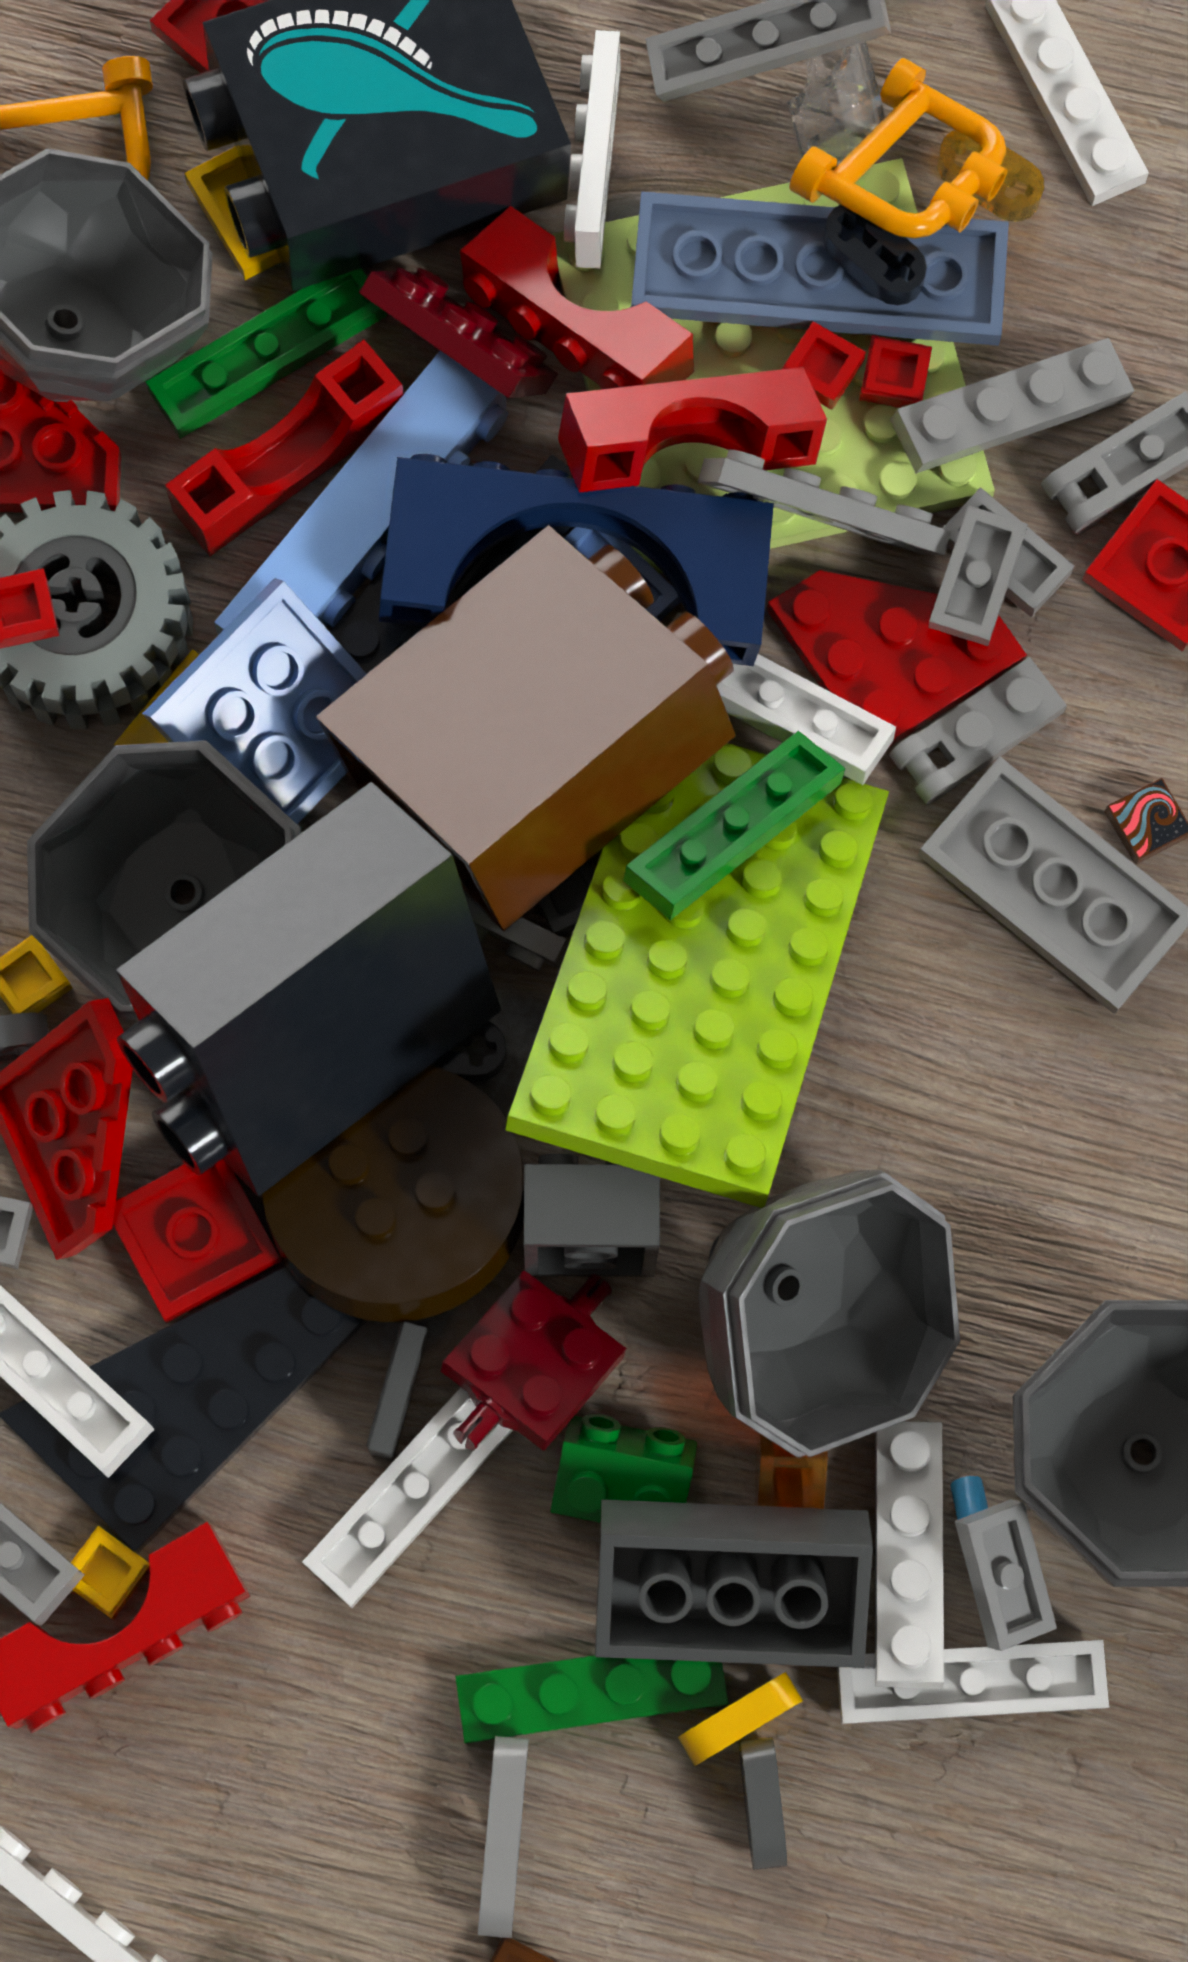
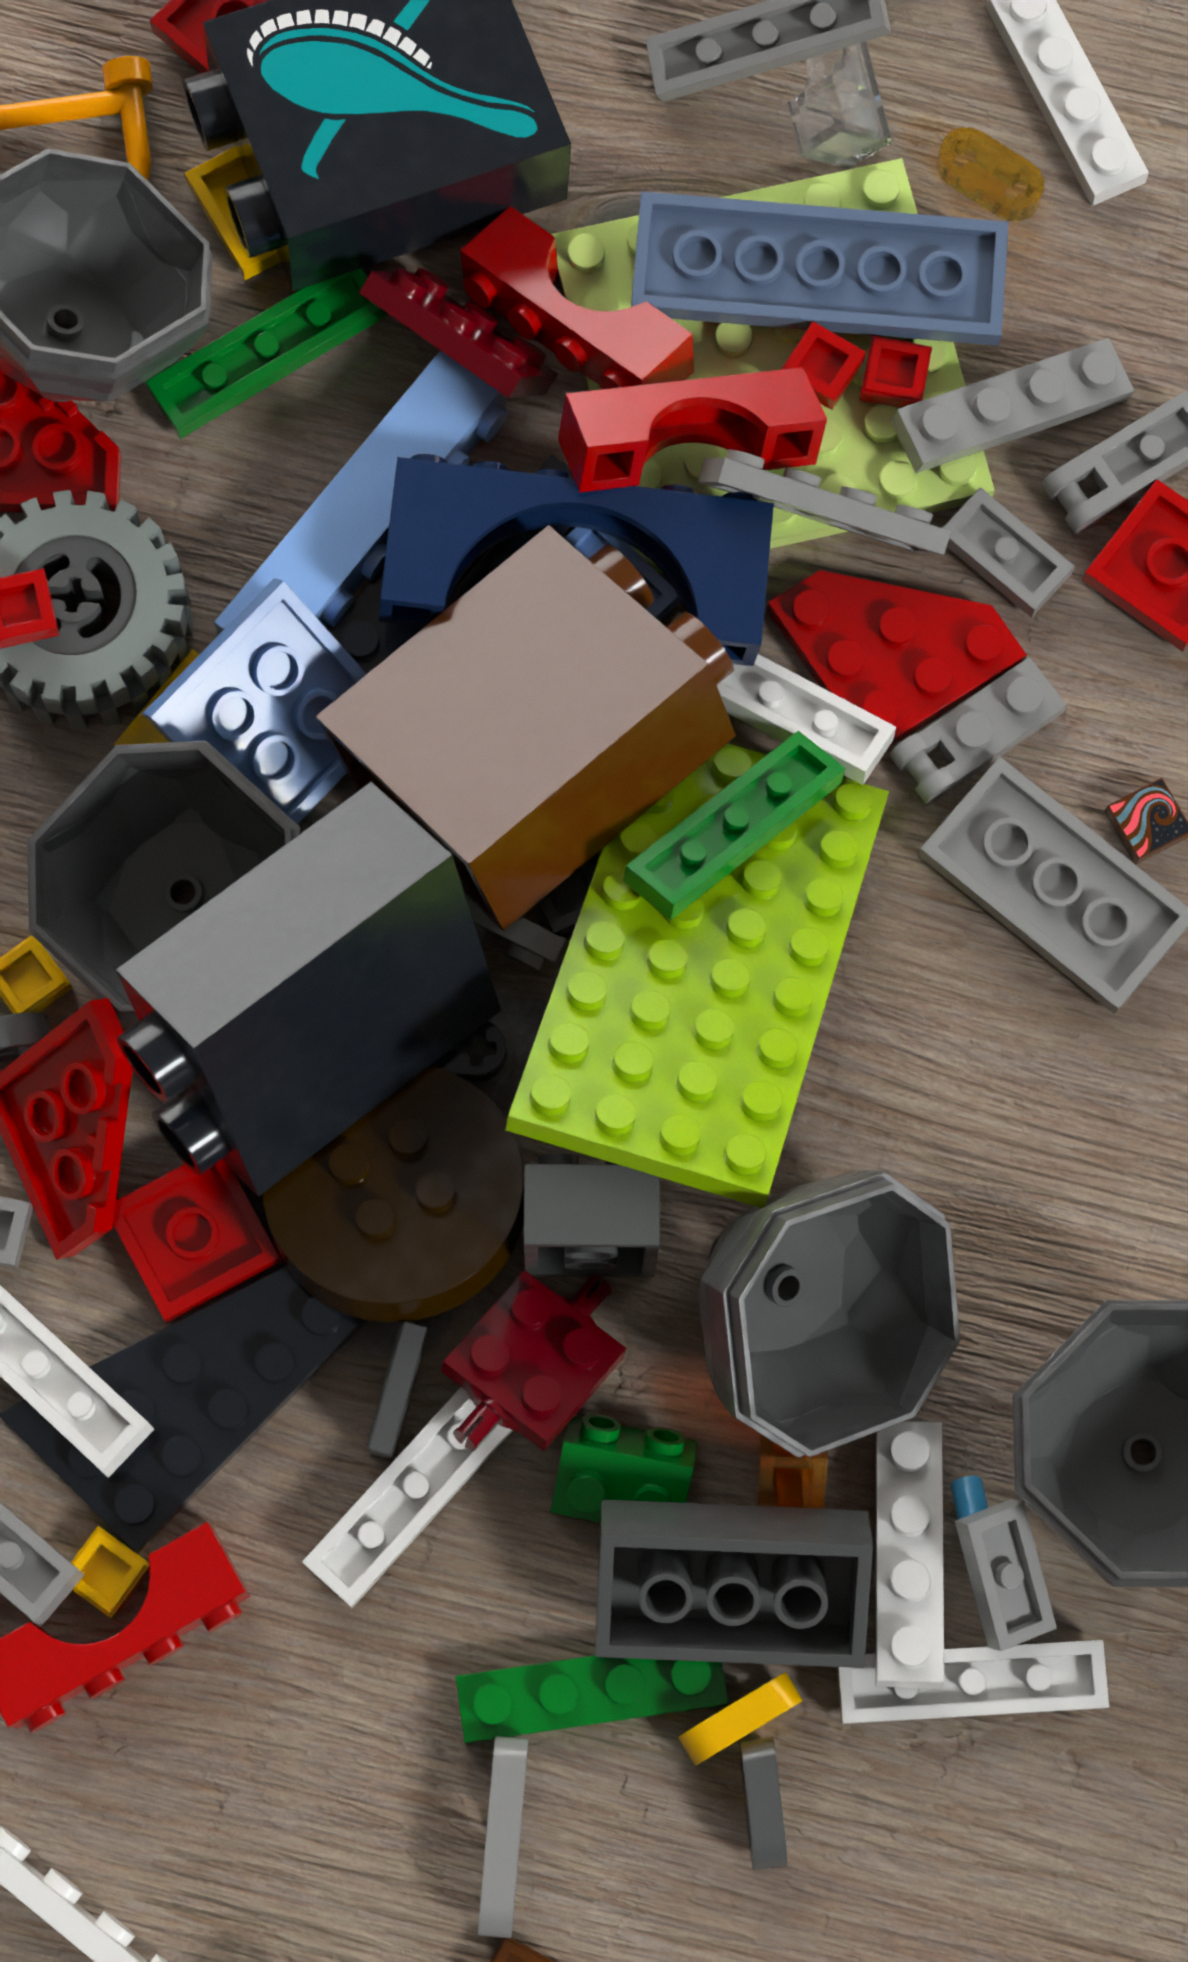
red arch [165,339,403,557] -> none
white plate [564,30,621,269] -> none
light orange bar [789,58,1007,239] -> none
black beam [823,205,927,306] -> none
light grey plate [928,505,1028,646] -> none

